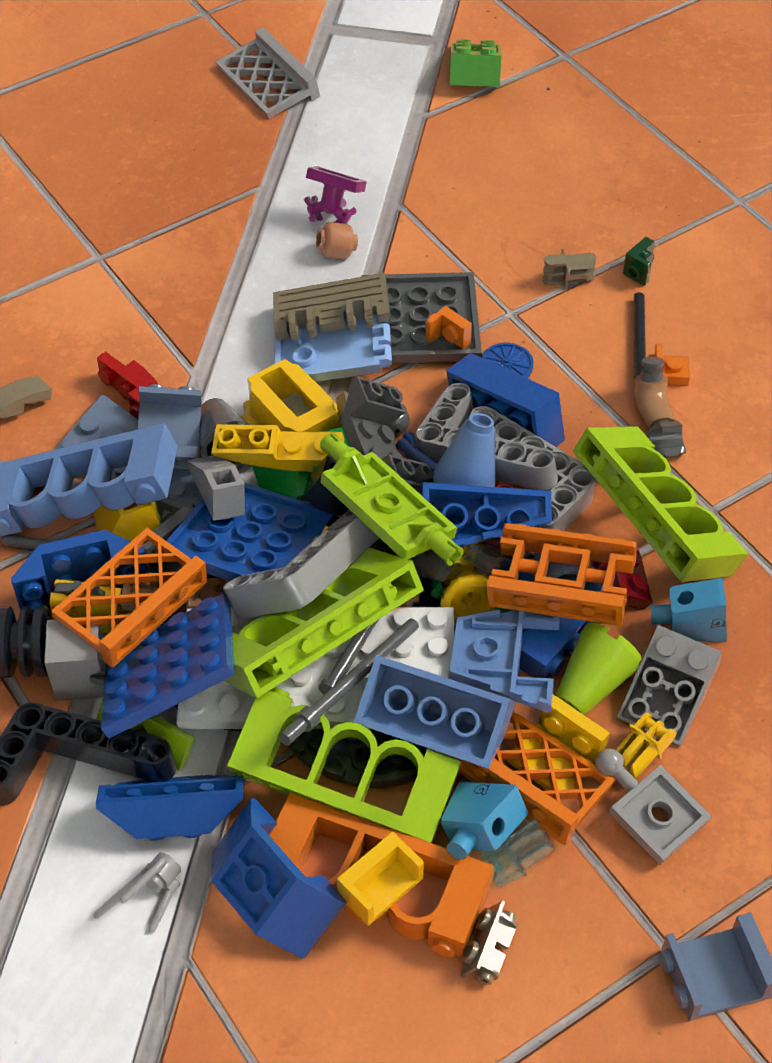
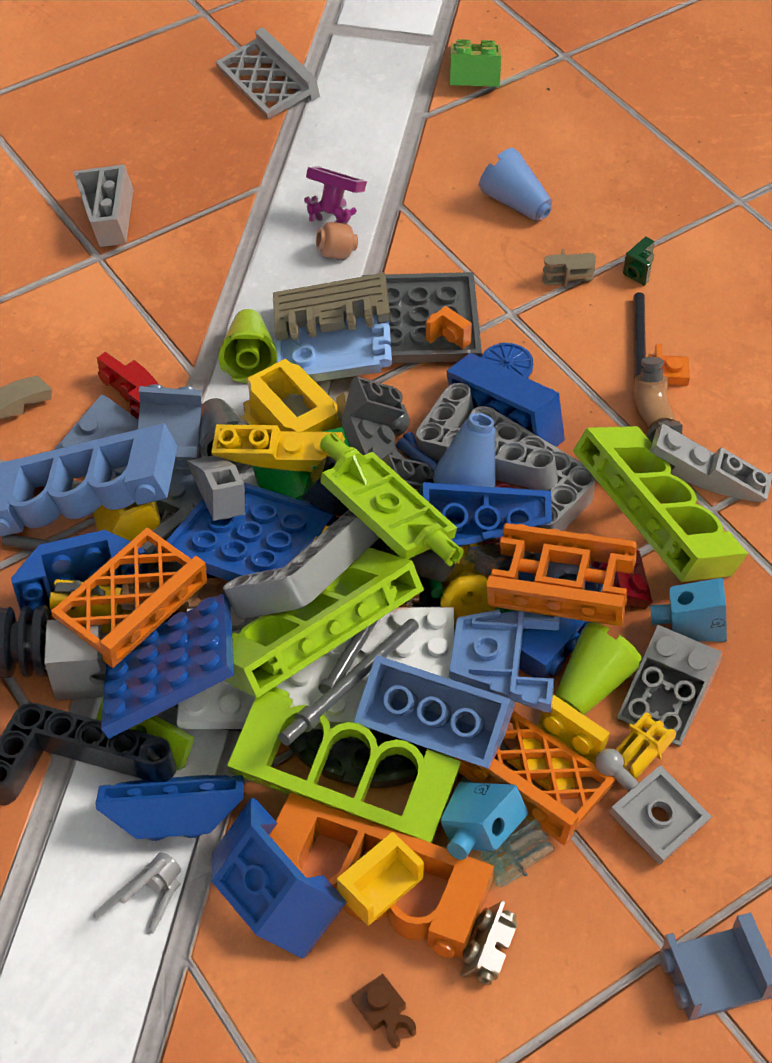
none -> light grey wedge [73,164,134,247]
none -> lime cone [218,309,277,383]
none -> reddish brown plate [352,974,416,1048]
none -> medium blue cone [479,148,552,221]
none -> light grey slope [650,423,772,502]

